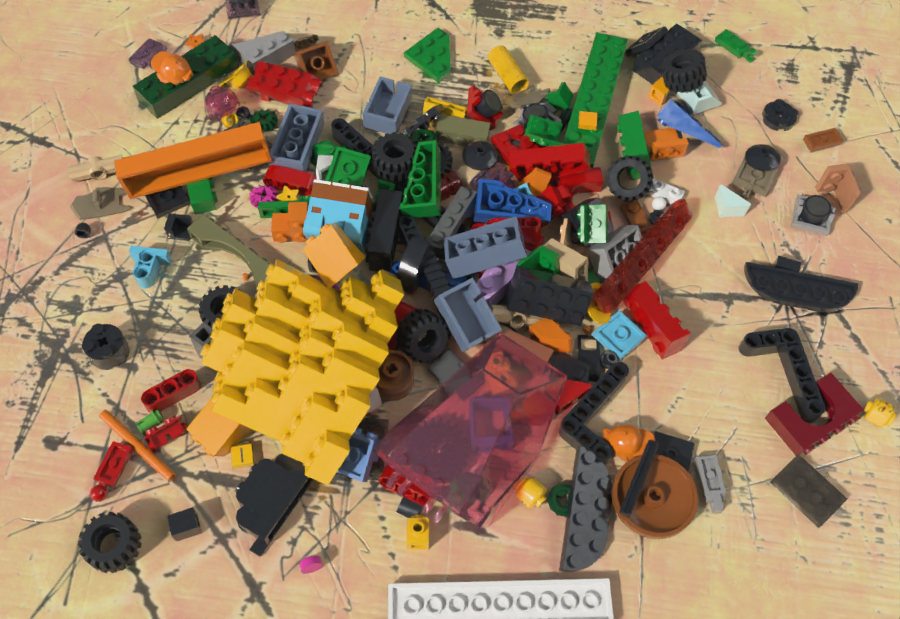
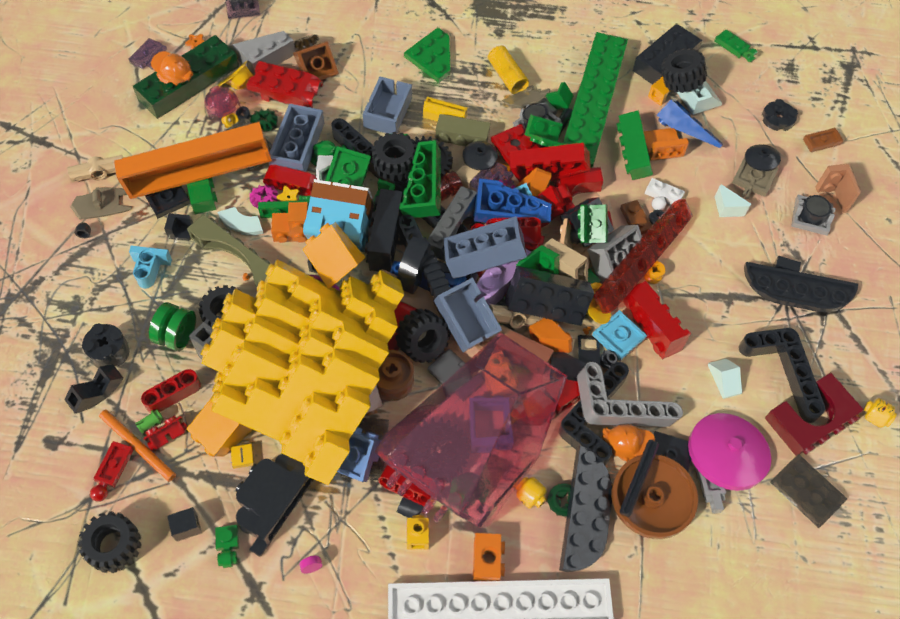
black wing [403,104,445,135] -> none
dark green gear [410,129,437,145] -> none
piece [467,85,503,131] -> none
light orange tile [578,111,597,130] -> none
black tyre [606,155,654,201] -> none
black tile [625,26,668,56] -> none
none -> black brick [64,364,124,414]
none -> green wheel [149,302,196,352]
none -> green plate [215,525,239,568]
none -> light aqua tile [218,207,264,235]
none -> orange brick [473,533,505,582]
none -> light grey beam [577,362,683,427]
none -> light orange wheel [644,261,665,284]
none -> dark pink dish [688,413,771,491]
none -> light aqua slope [707,359,742,399]

